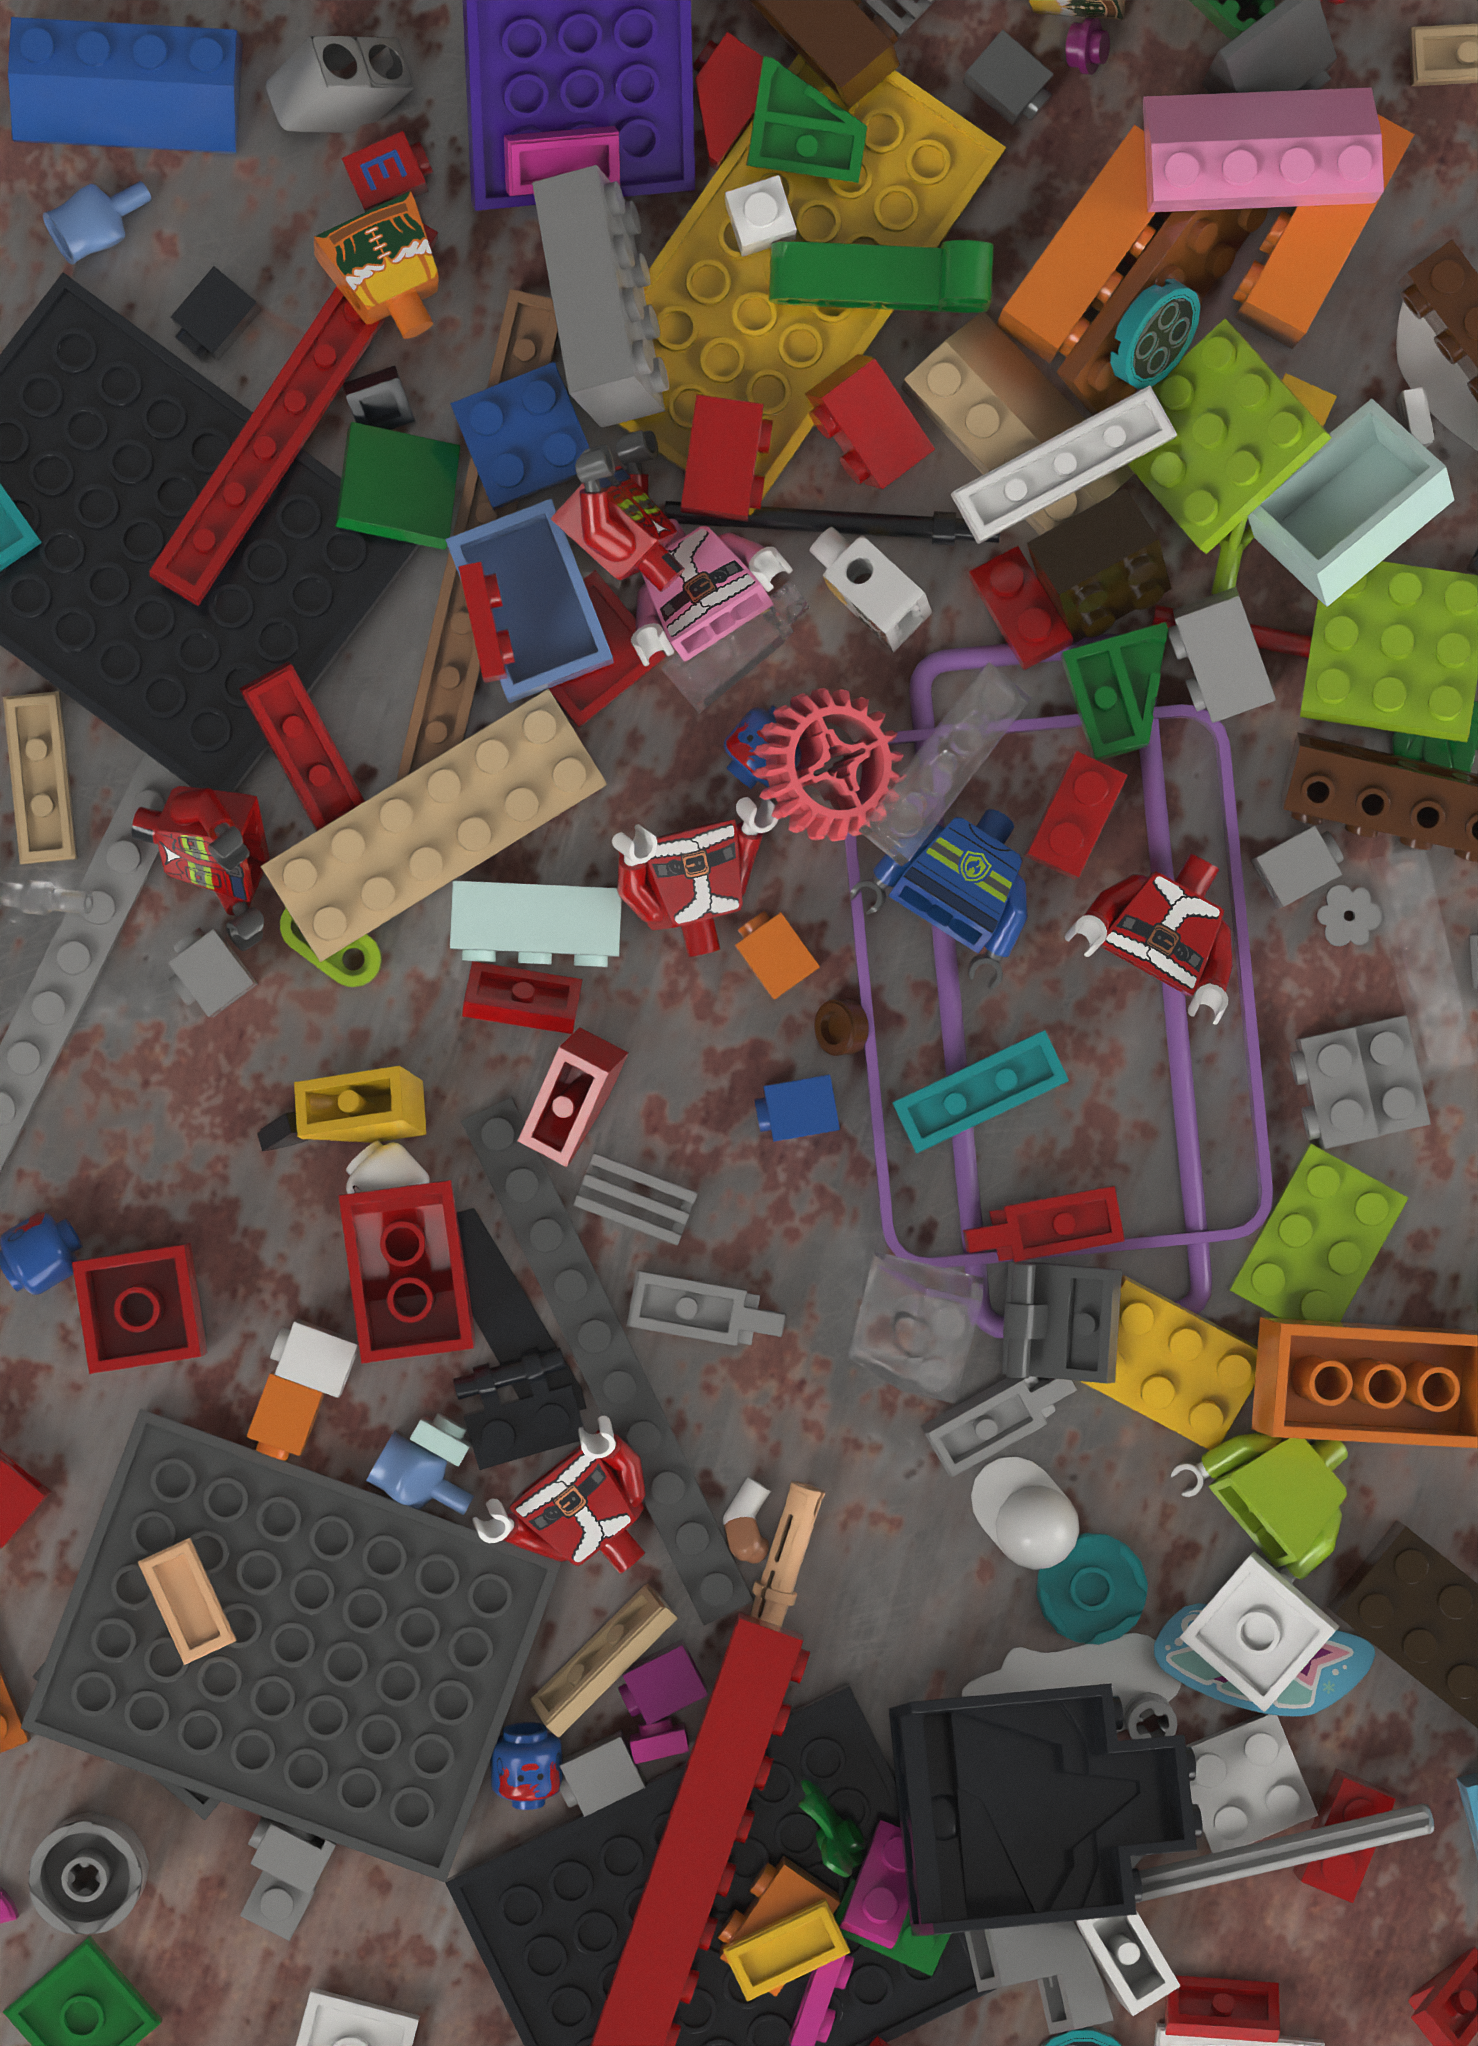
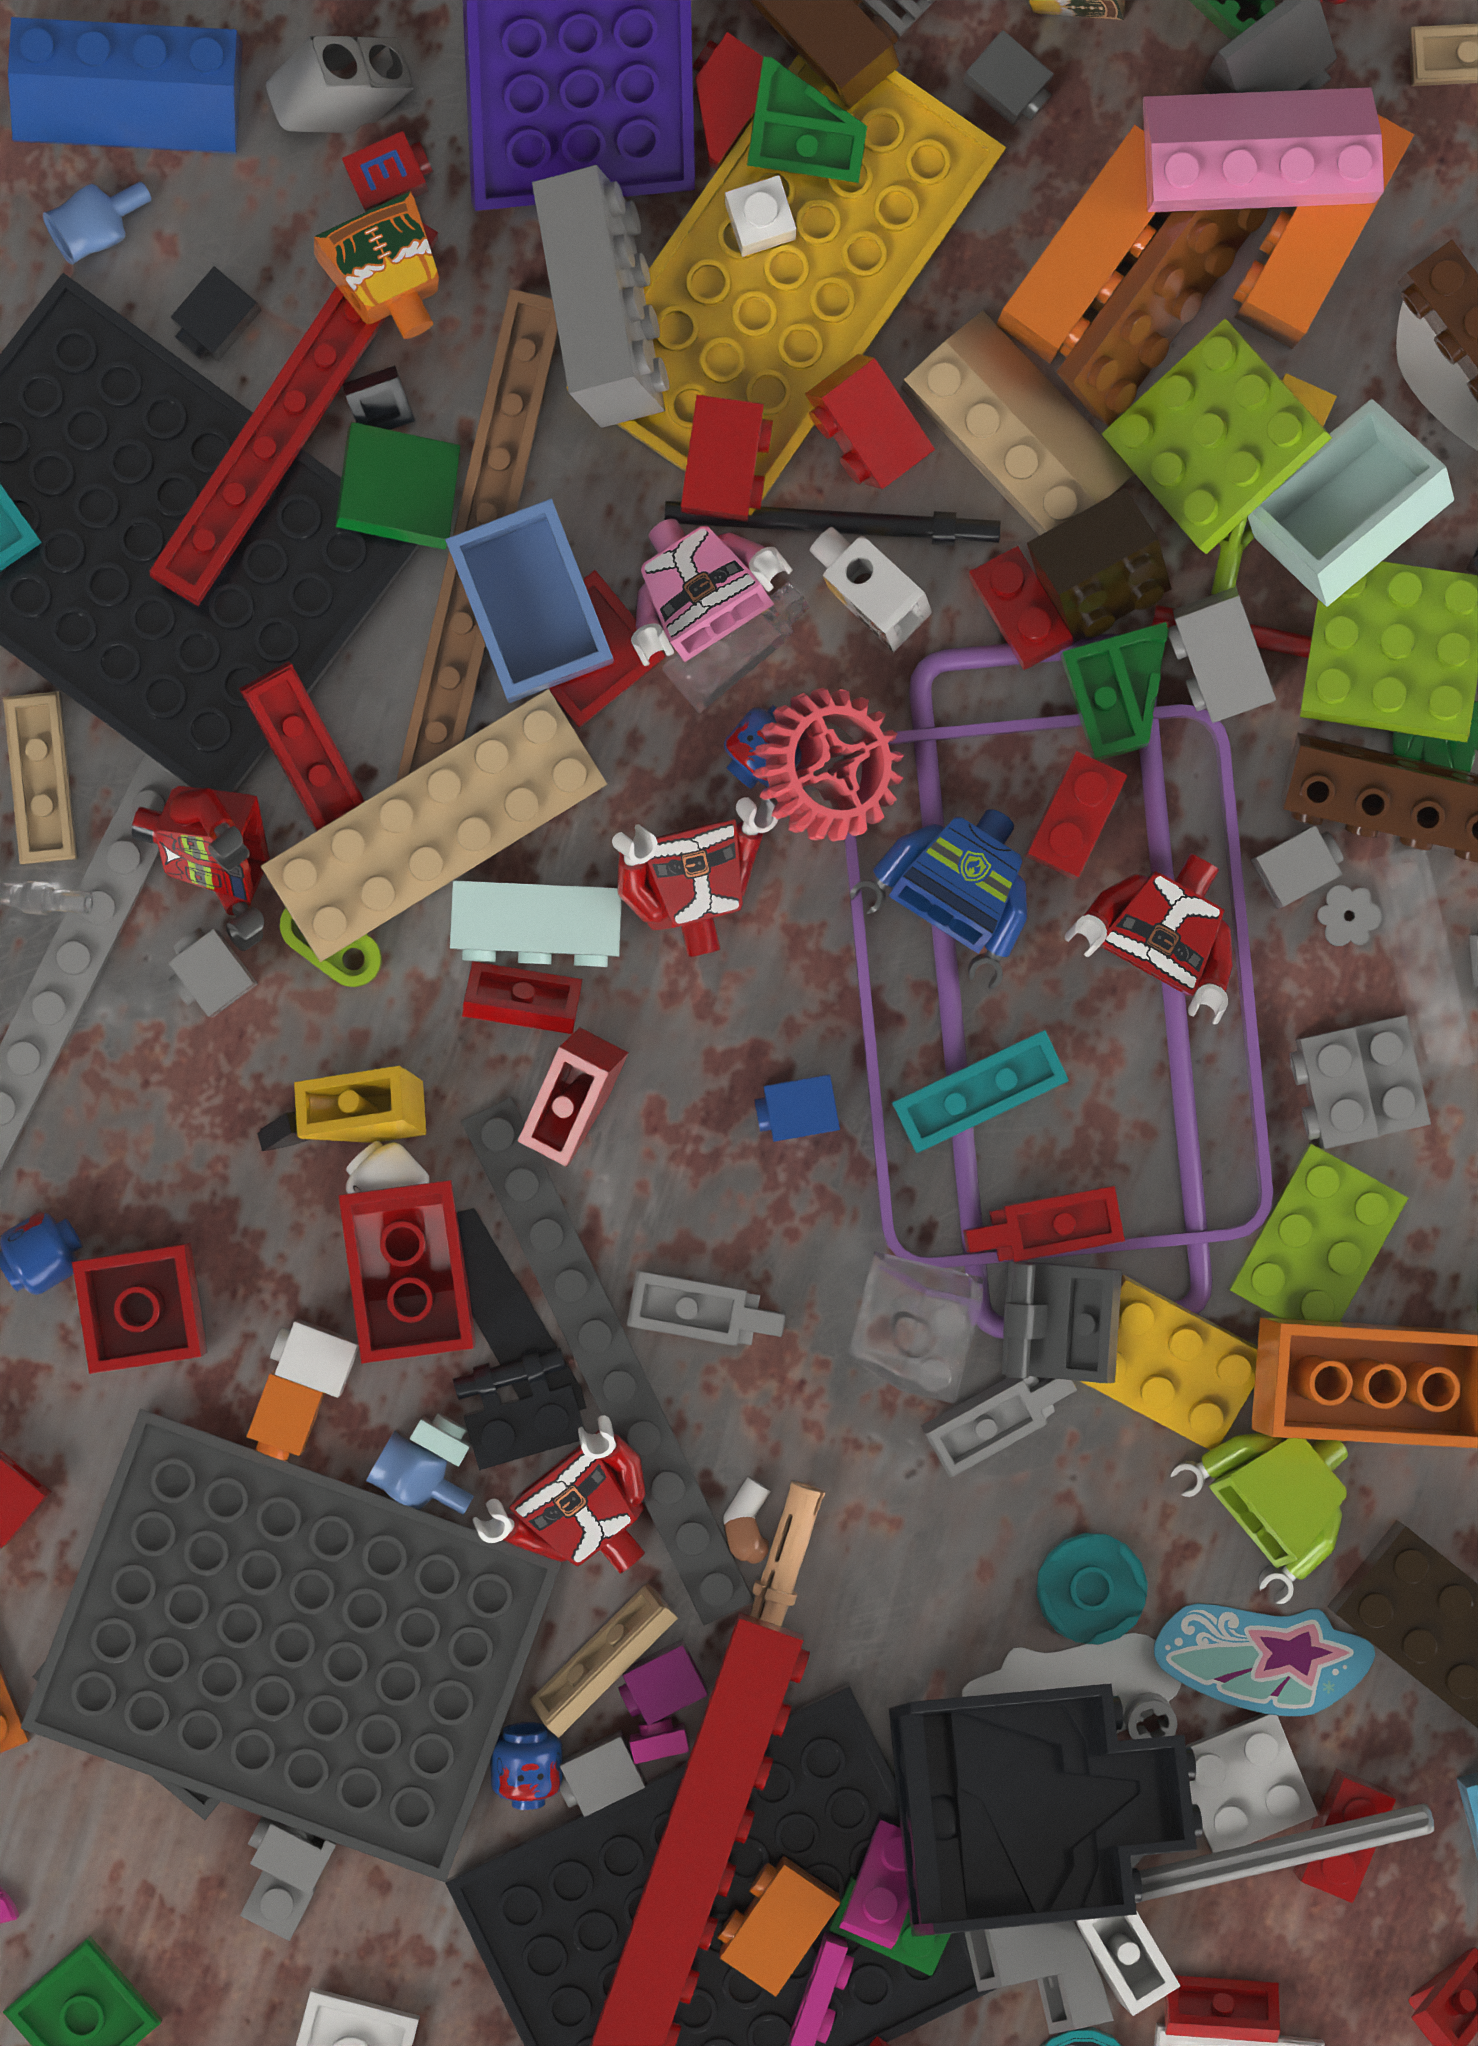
light grey brick [29,1811,149,1935] -> none
light nougat tile [138,1538,237,1665] -> none
blue plate [450,361,589,510] -> none
red plate [458,561,515,683] -> none
dark pink tile [504,126,620,196] -> none
red torso [550,430,685,592] -> none
light grey tile [573,1153,698,1246] -> none
yellow tile [723,1898,850,2002] -> none
orange brick [735,910,820,1000] -> none
green beam [769,240,994,313] -> none
green plate [799,1779,866,1877] -> none
reddish brown tile [814,999,869,1056] -> none
clear plate [858,662,1032,867] -> none
white tile [951,386,1177,544] -> none
white cap [971,1457,1080,1570] -> none
magenta plate [1065,17,1110,75] -> none
tile [1110,279,1201,389] -> none
white plate [1179,1552,1340,1712] -> none
white tile [1396,387,1435,448] -> none

